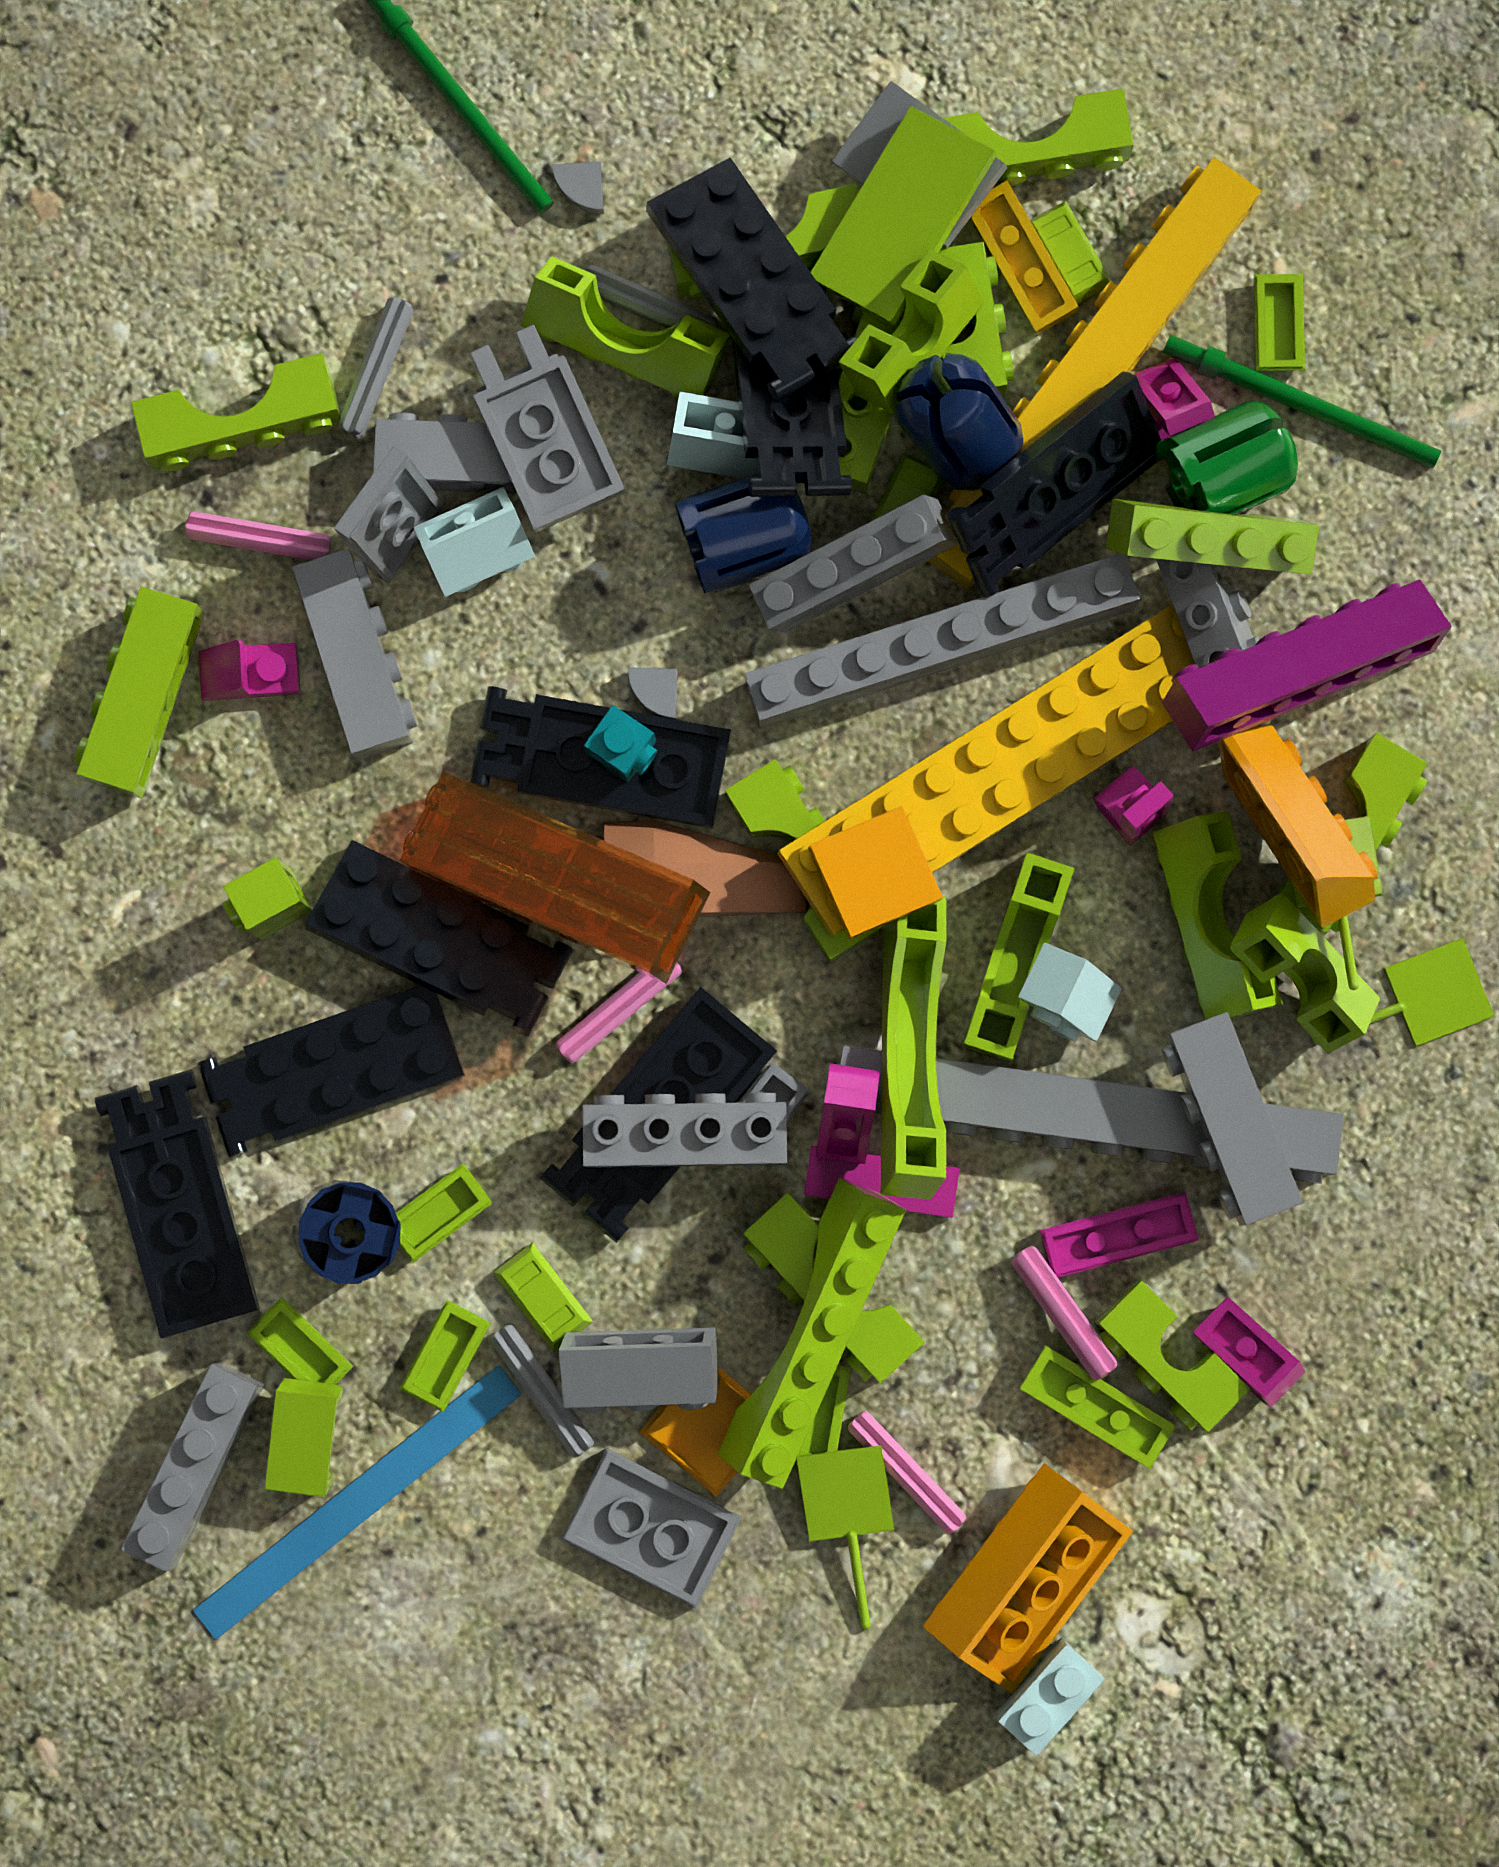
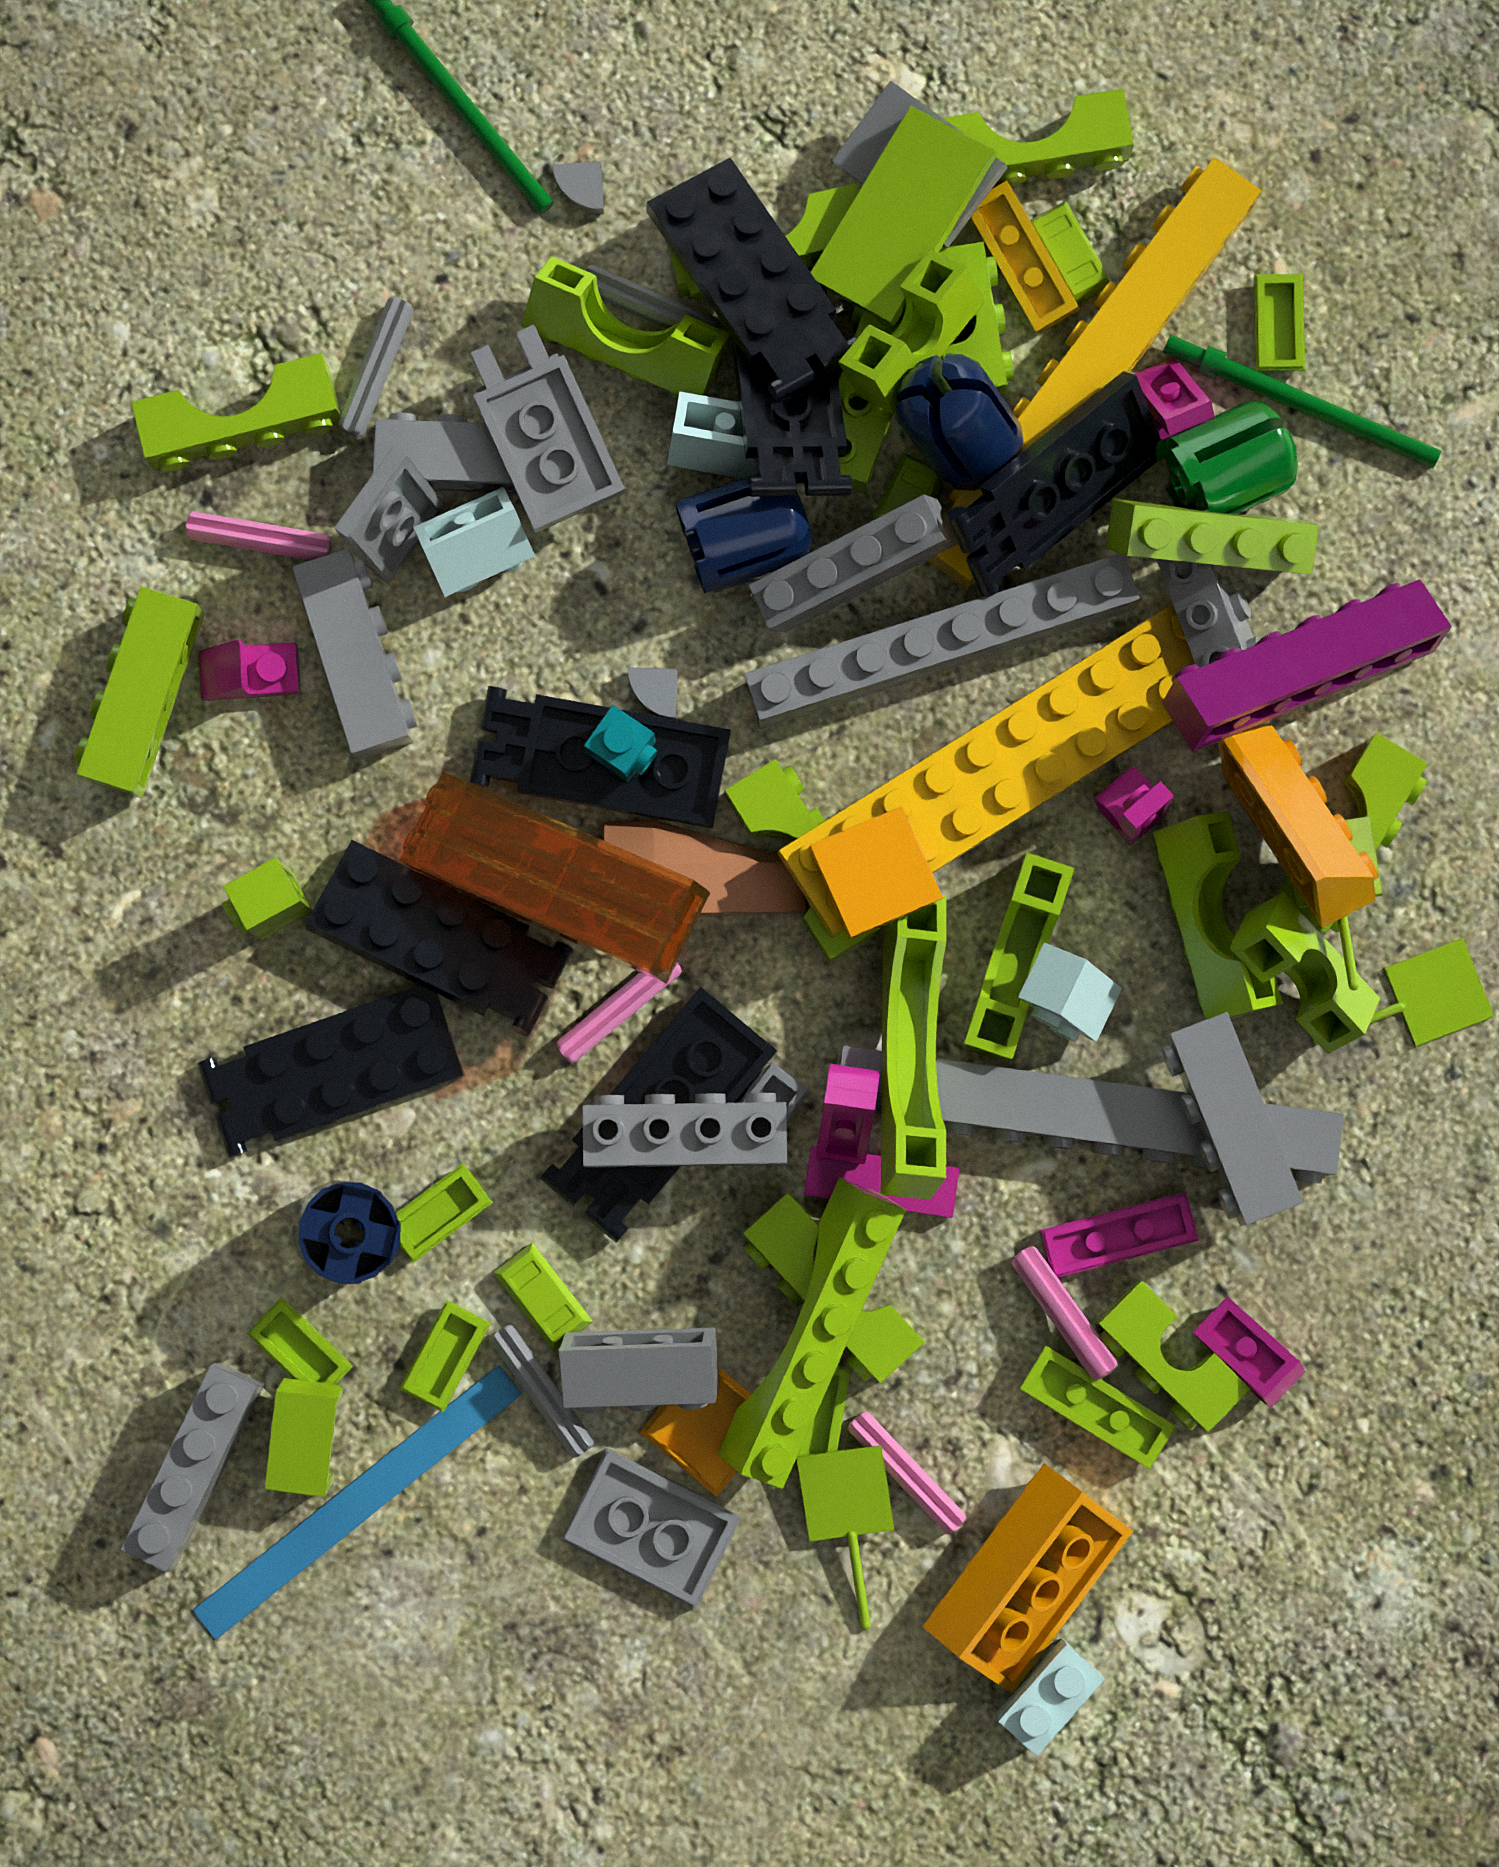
black hinge [95,1069,260,1339] -> none

